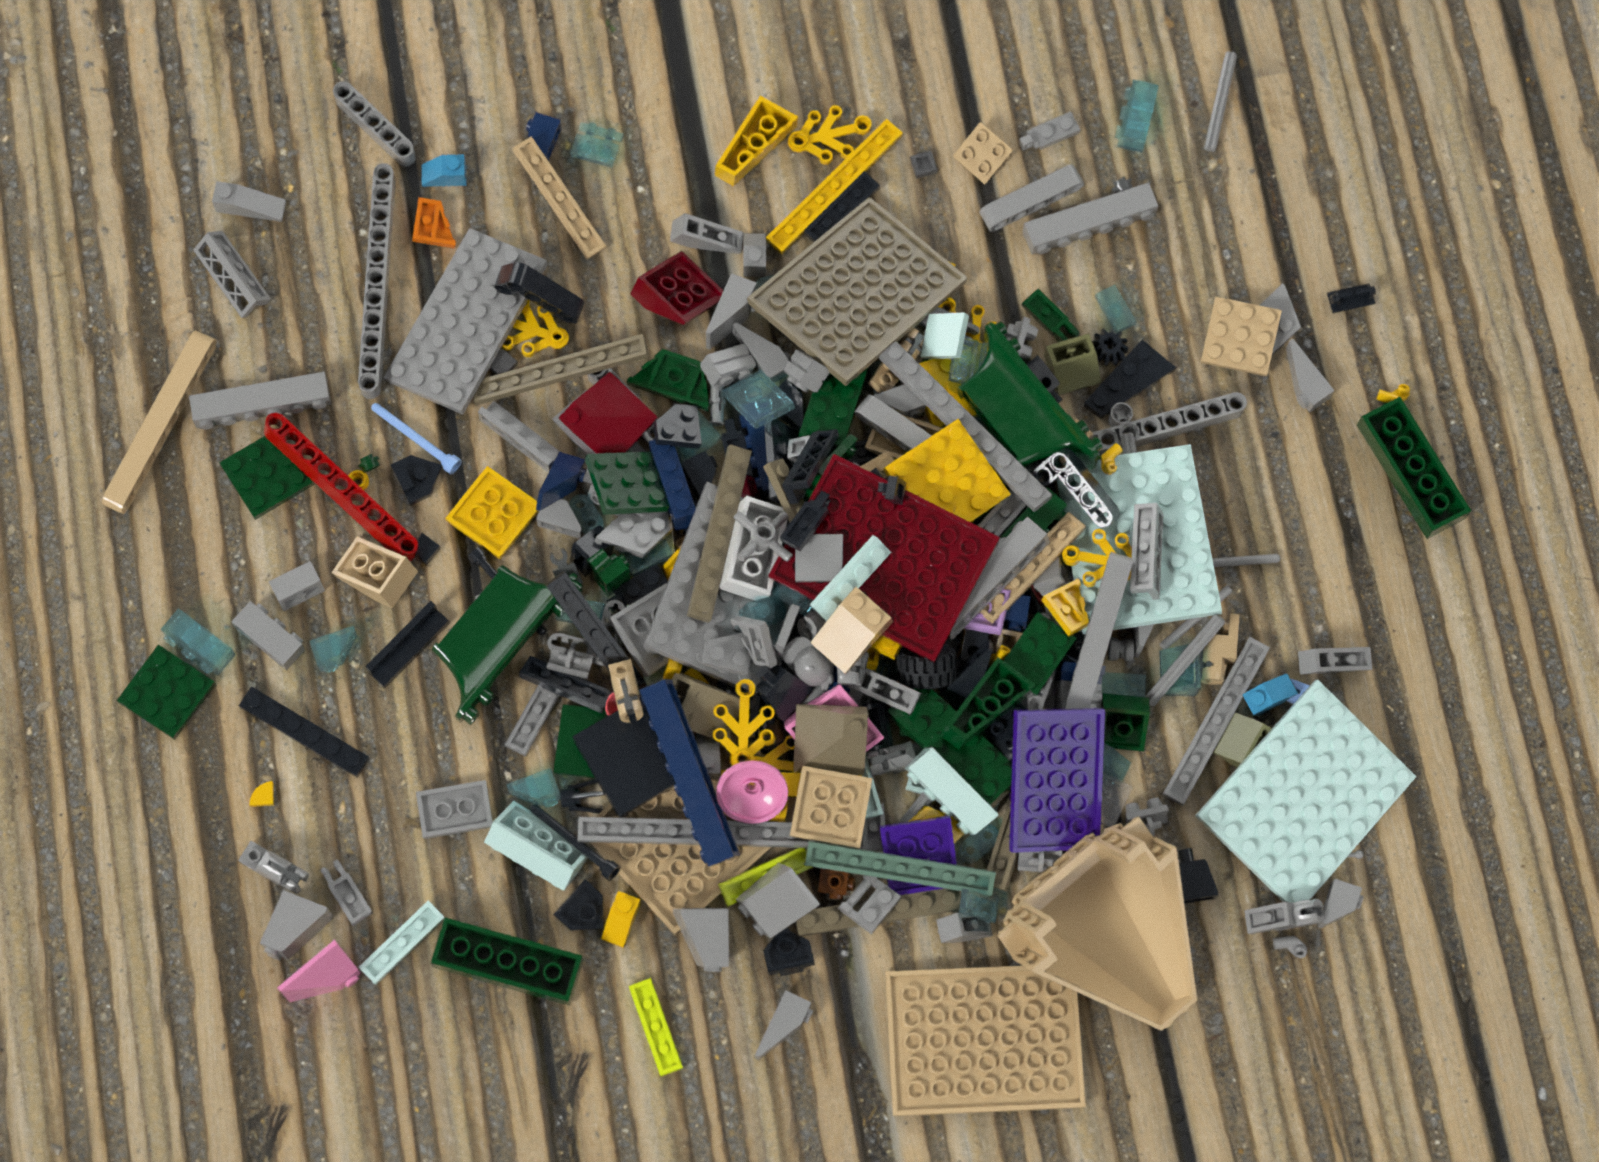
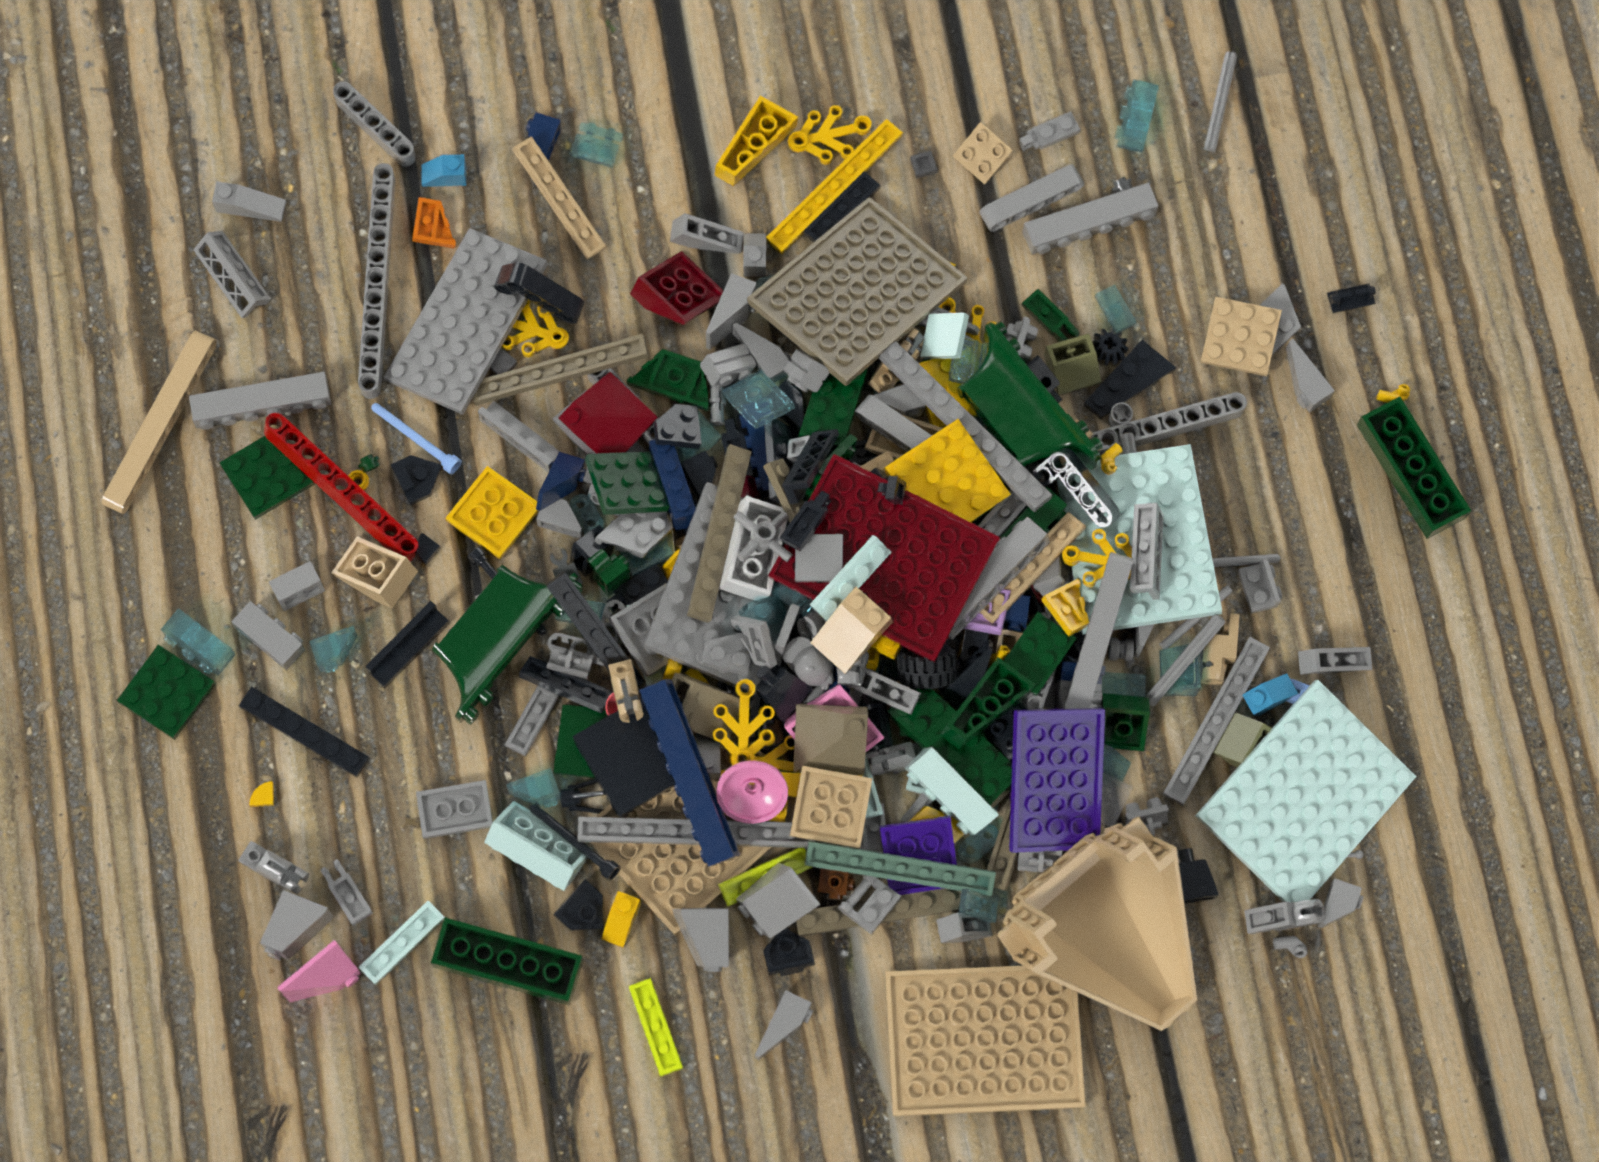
none -> light grey bracket [1238,559,1282,614]

